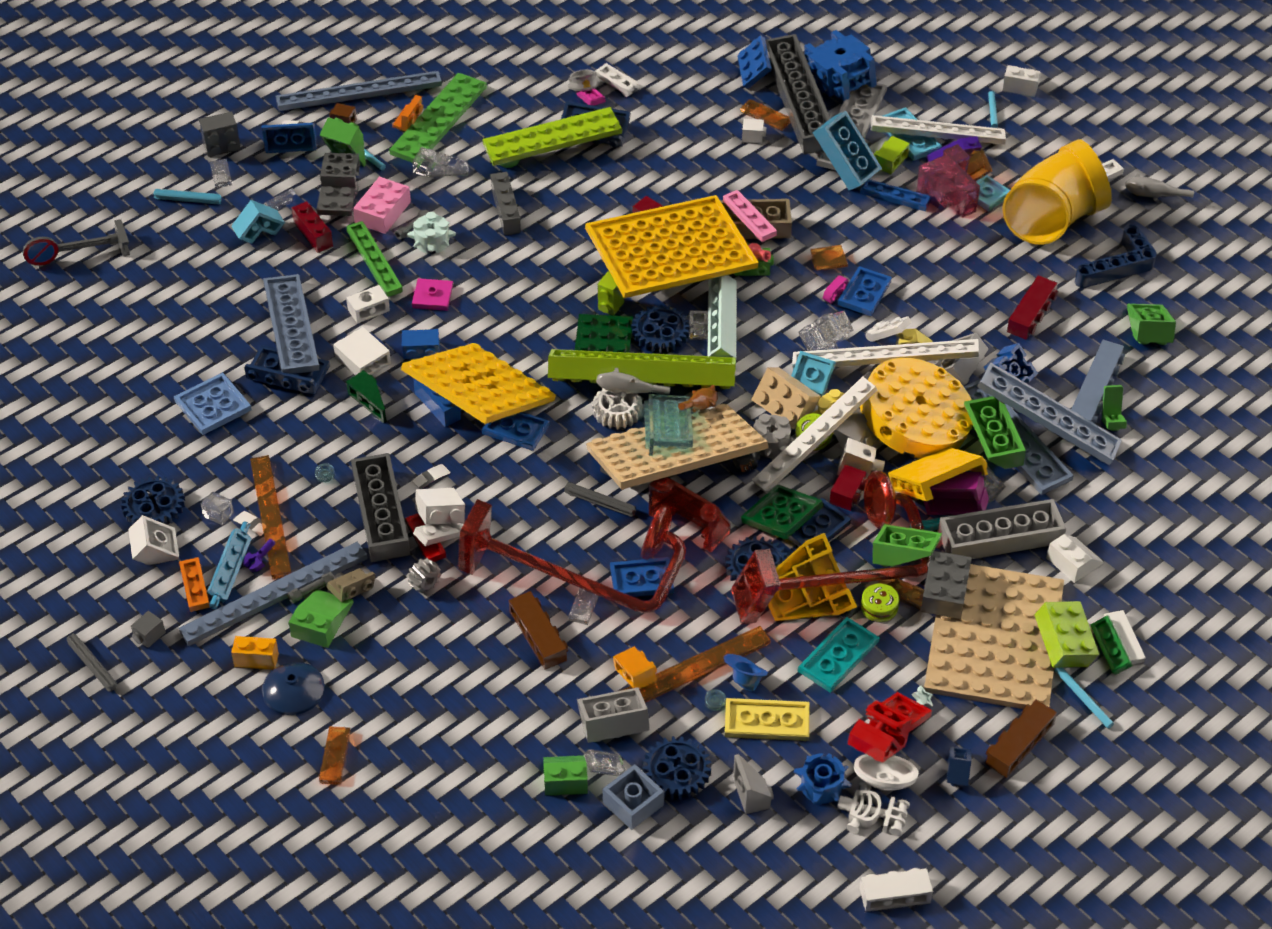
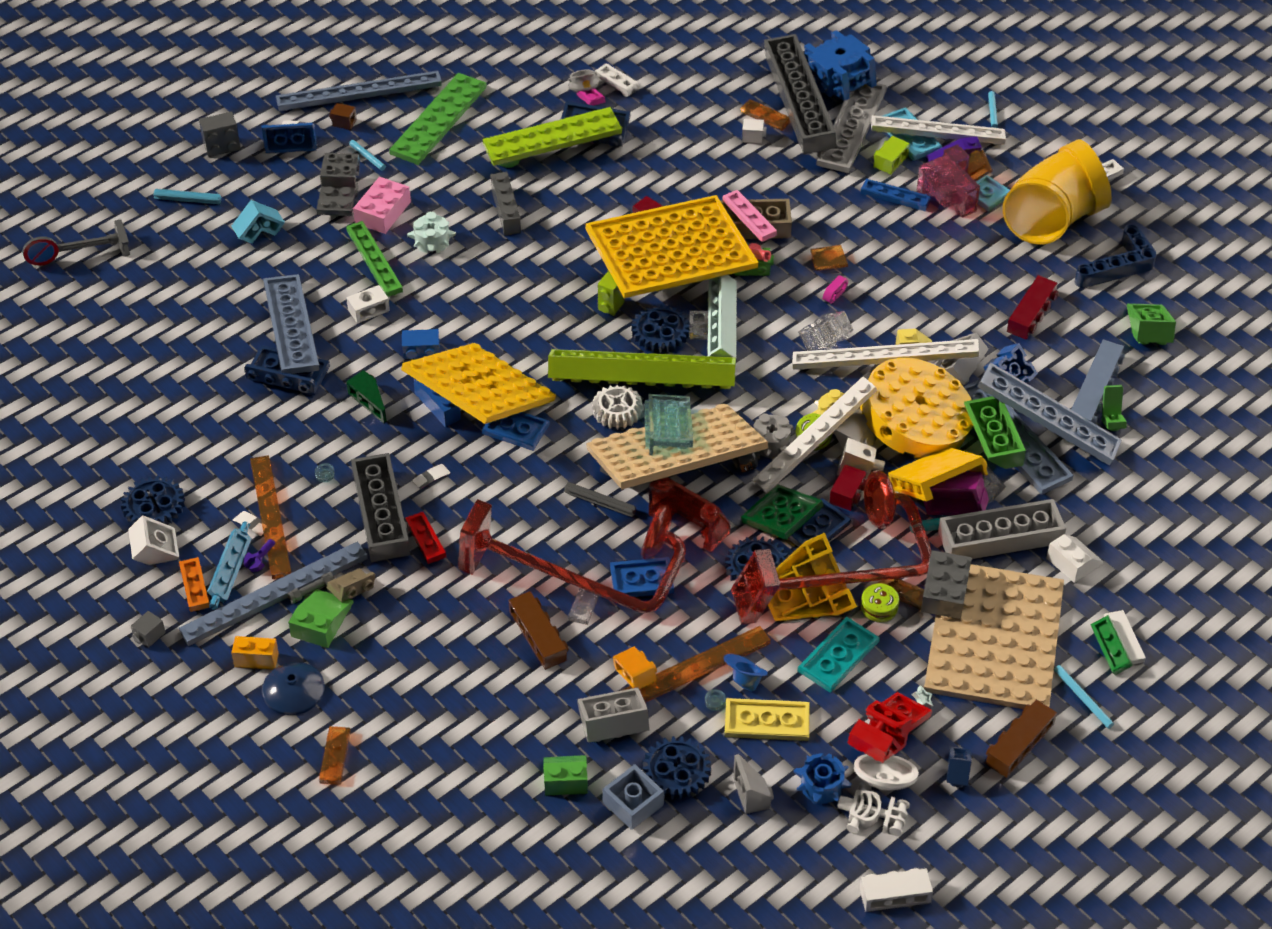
dark grey axle [67,634,118,692] -> none
medium blue plate [174,372,252,435] -> none
clear brick [201,491,234,526] -> none
clear plate [210,159,232,188] -> none
clear plate [263,188,296,210] -> none
dark red brick [291,201,333,253] -> none
bright green slope [320,117,366,167] -> none
white brick [333,327,391,375] -> none
orange bracket [393,95,423,131] -> none
dark grey bar [394,209,429,240] -> none
light grey gear [406,558,442,593] -> none
dark pink plate [412,278,453,311] -> none
clear slope [413,147,468,177] -> none
white plate [413,523,468,546] -> none
white brick [415,488,465,525] -> none
dark green plate [575,314,633,353] -> none
clear plate [584,749,626,777] -> none
light grey piece [596,368,670,398] -> none
dark orange piece [678,385,718,413] -> none
blue plate [737,35,771,90] -> none
tan brick [751,367,821,429] -> none
medium azure tile [791,351,836,397] -> none
dark azure brick [813,111,882,190] -> none
blue plate [838,266,892,316] -> none
white plate [866,316,912,342] -> none
bright green slope [873,524,942,567] -> none
white slope [1002,66,1041,97] -> none
lime brick [1035,601,1099,668] -> none
light grey piece [1125,173,1194,201] -> none

